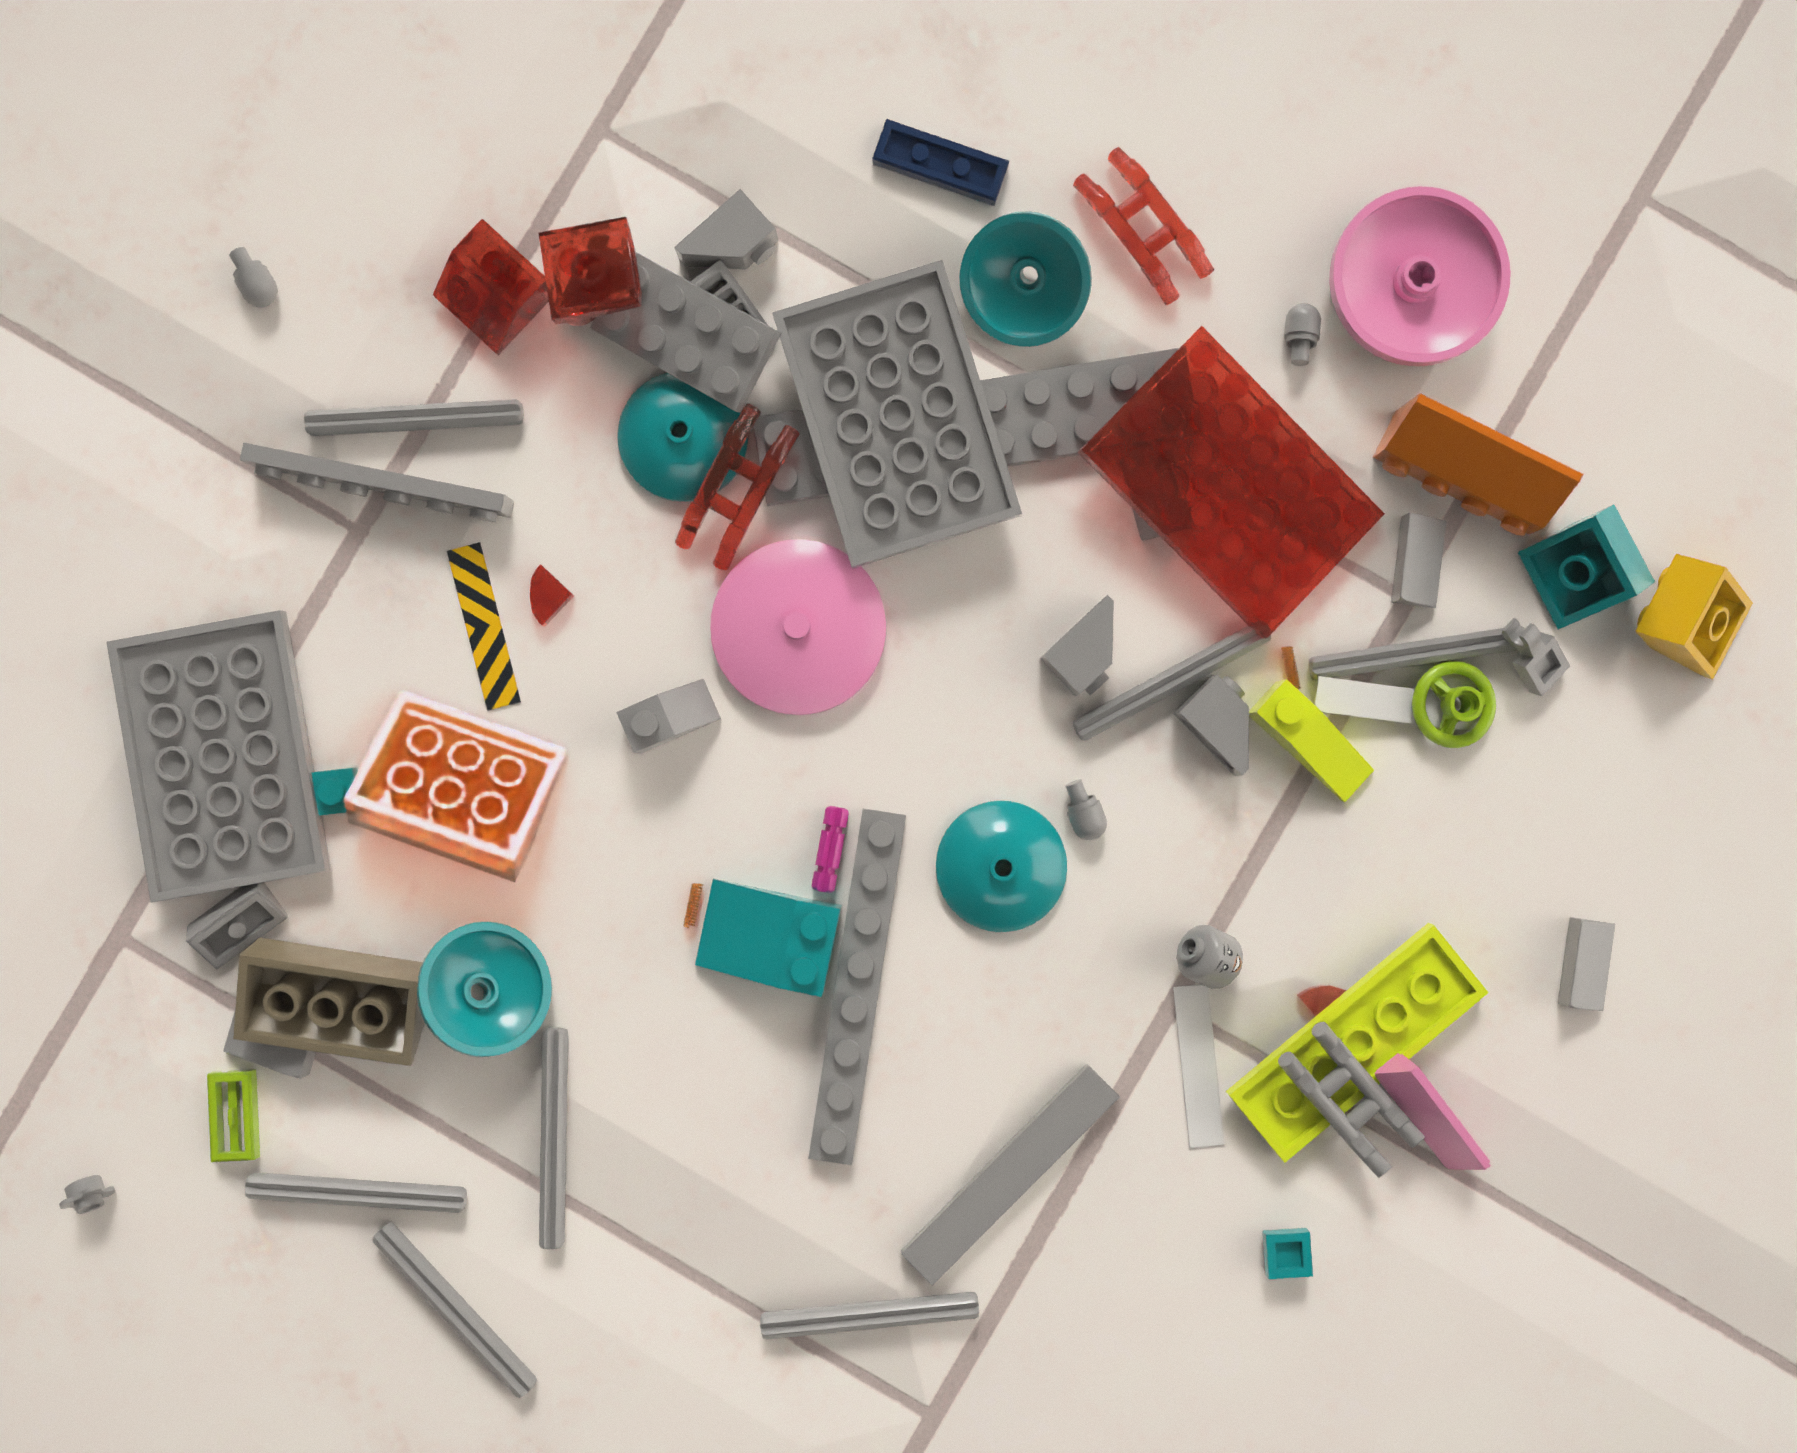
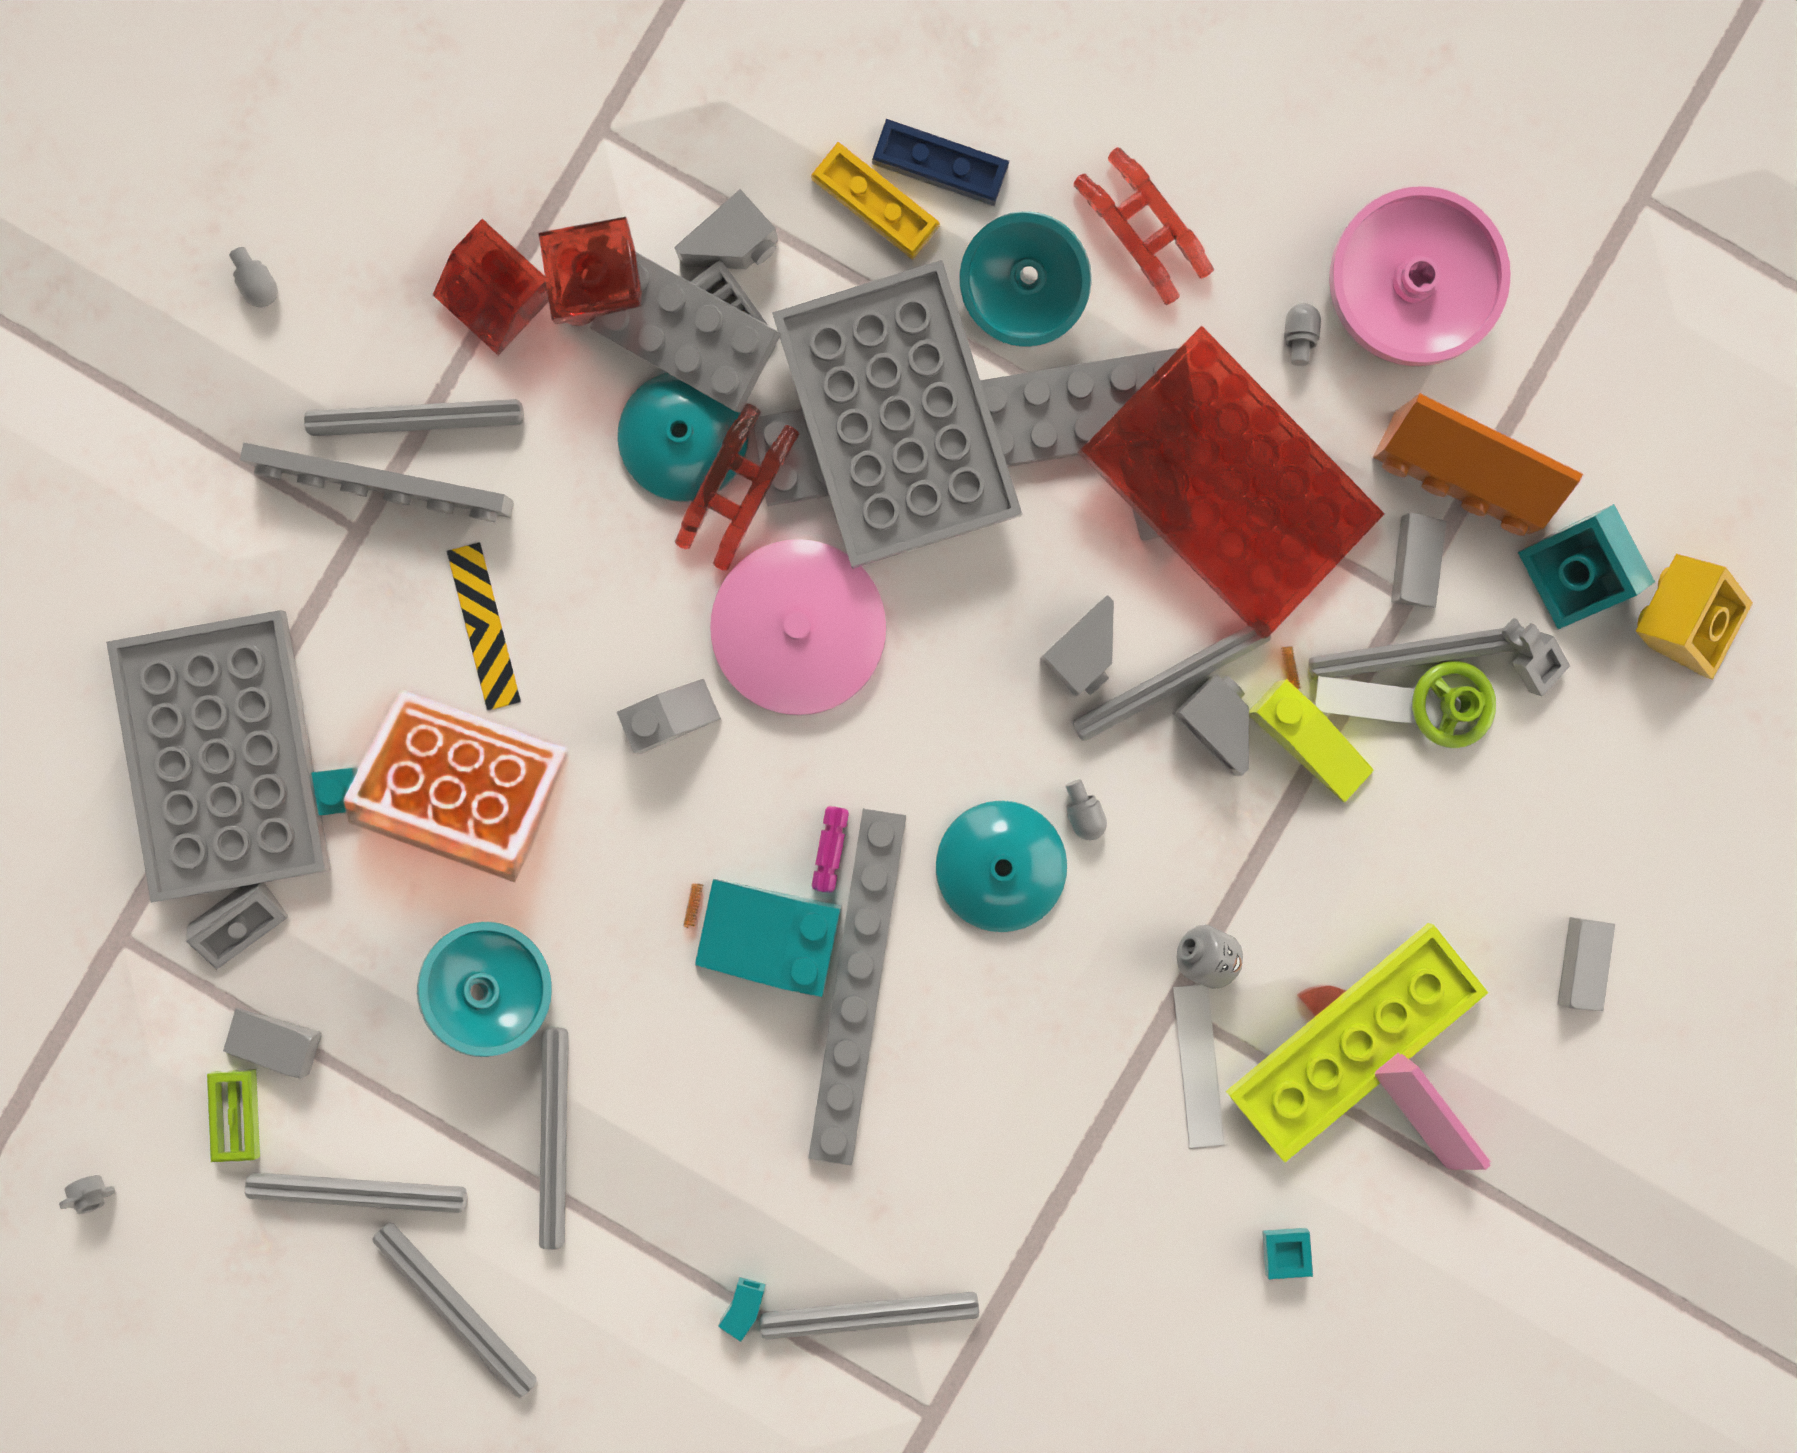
dark tan slope [233,937,425,1066] -> none
clear red tile [530,564,575,627] -> none
light grey tile [901,1064,1120,1286] -> none
light grey piece [1278,1022,1425,1178] -> none
none -> teal piece [718,1277,766,1342]
none -> yellow tile [811,142,940,260]

